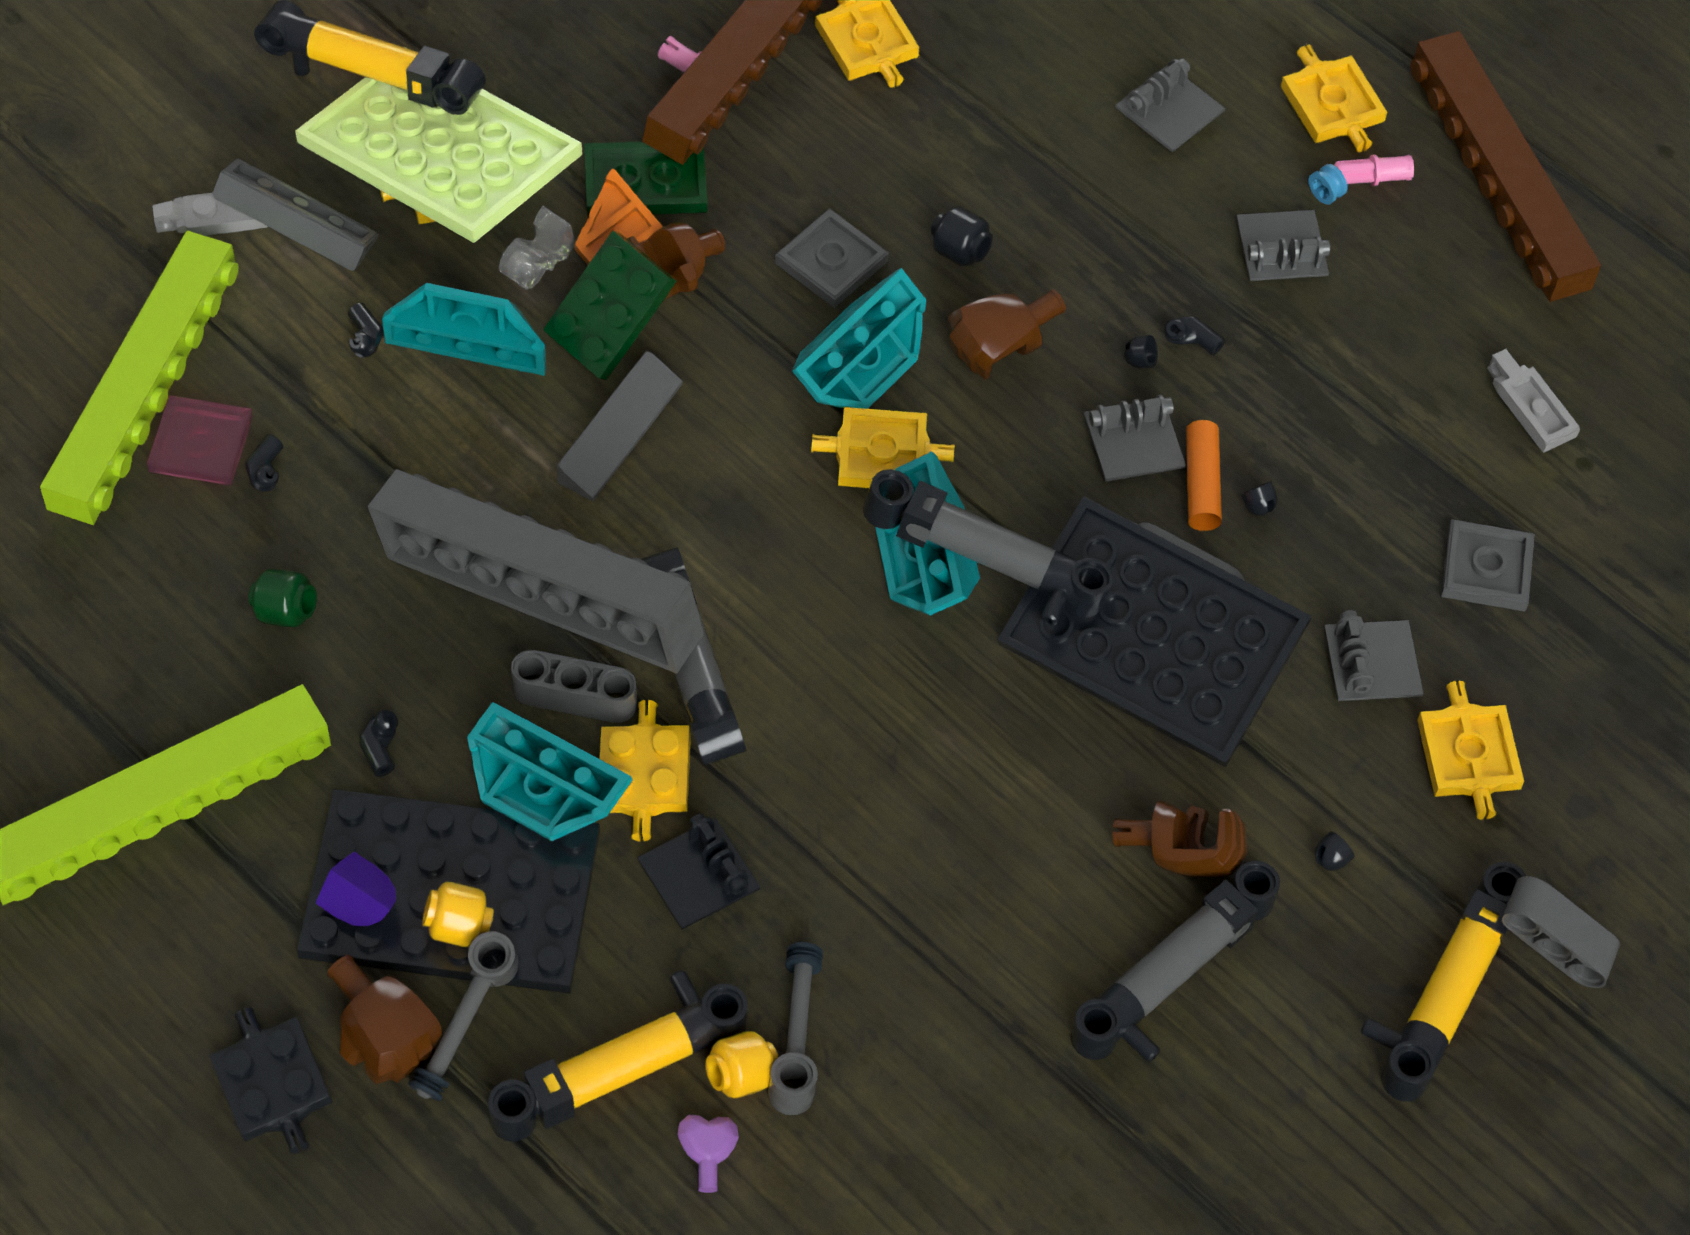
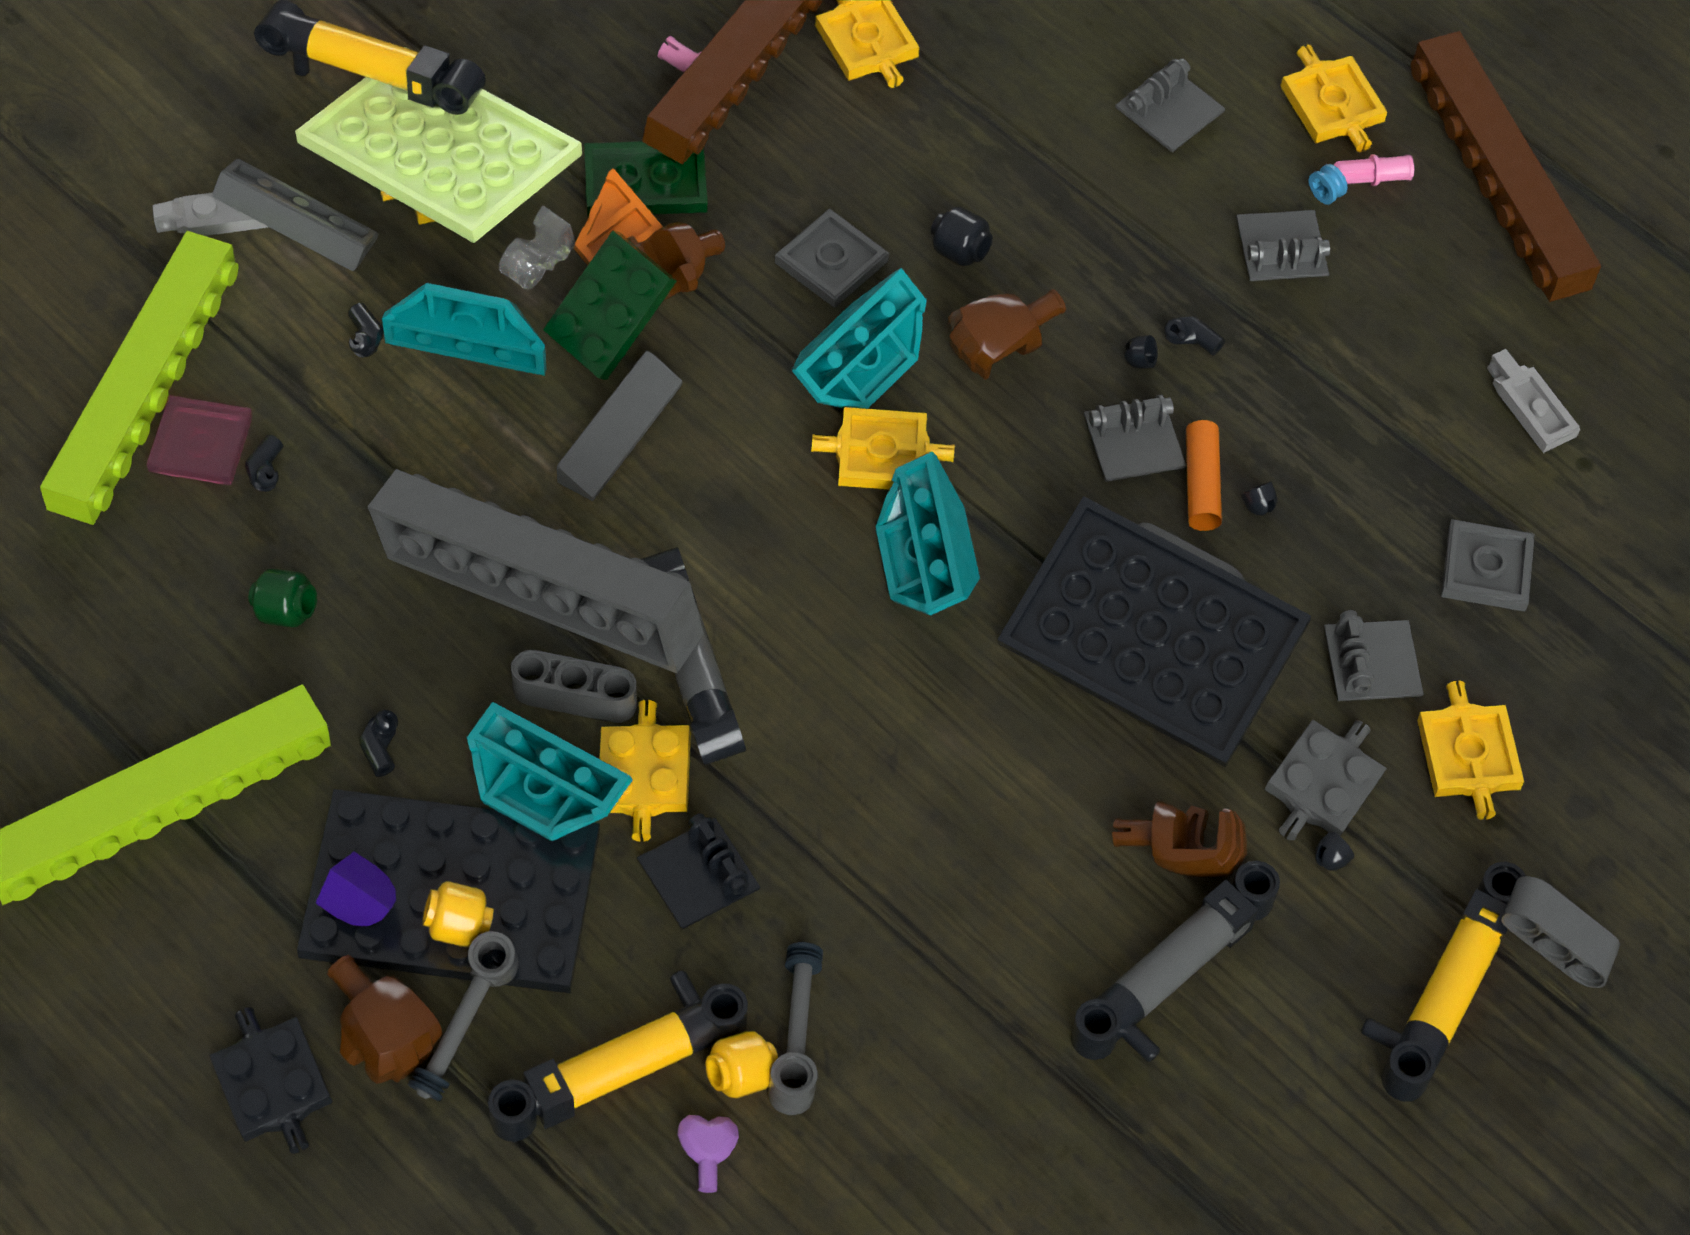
piece [863,469,1114,626] -> none
none -> dark grey plate [1264,720,1387,840]

